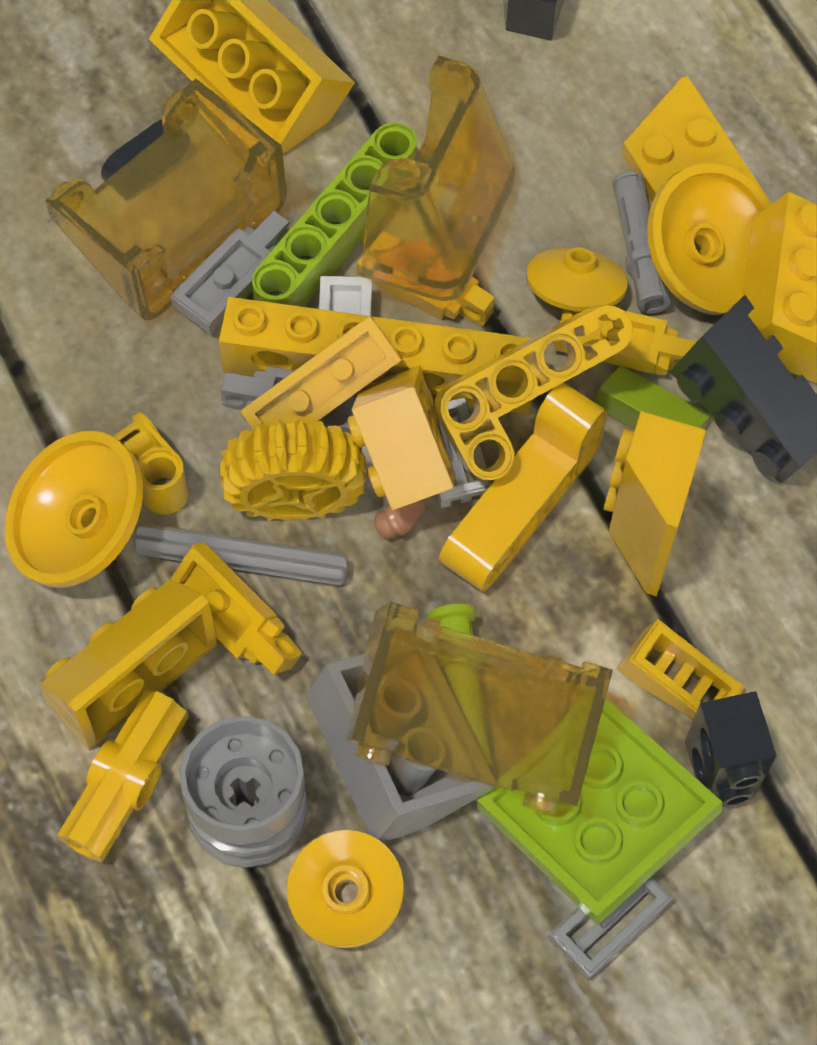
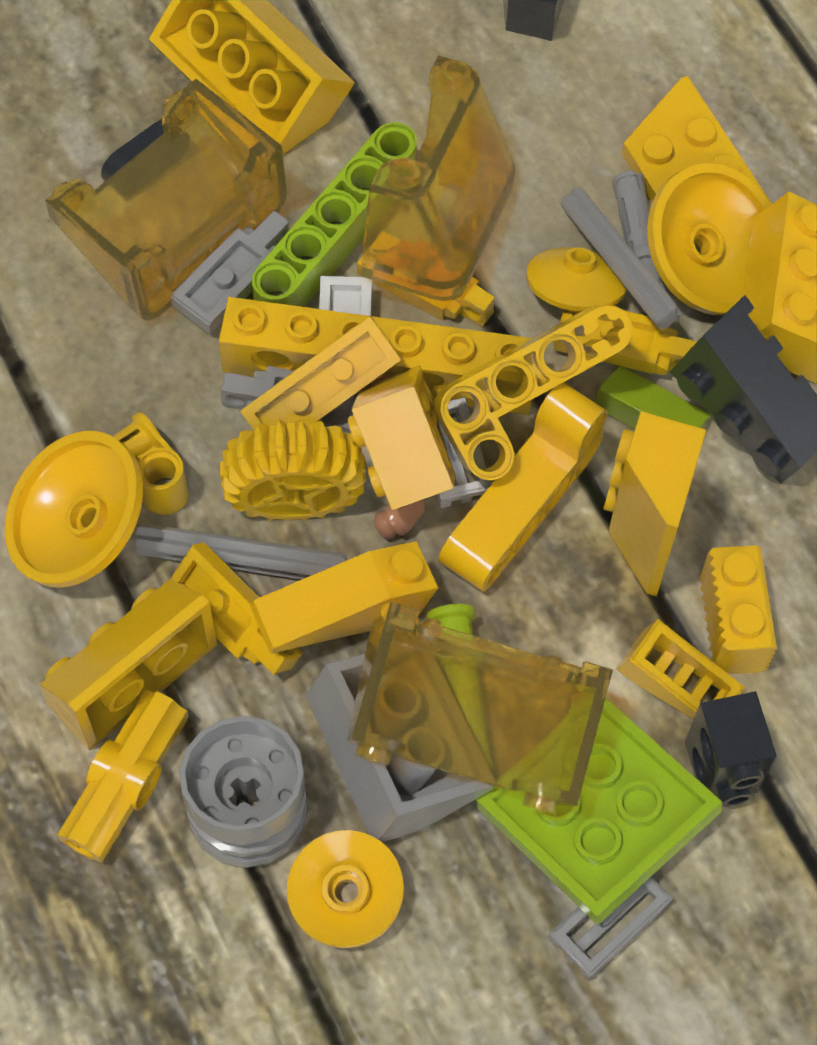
none -> yellow slope [250,541,438,654]
none -> light grey axle [562,188,681,329]
none -> yellow brick [699,545,777,674]

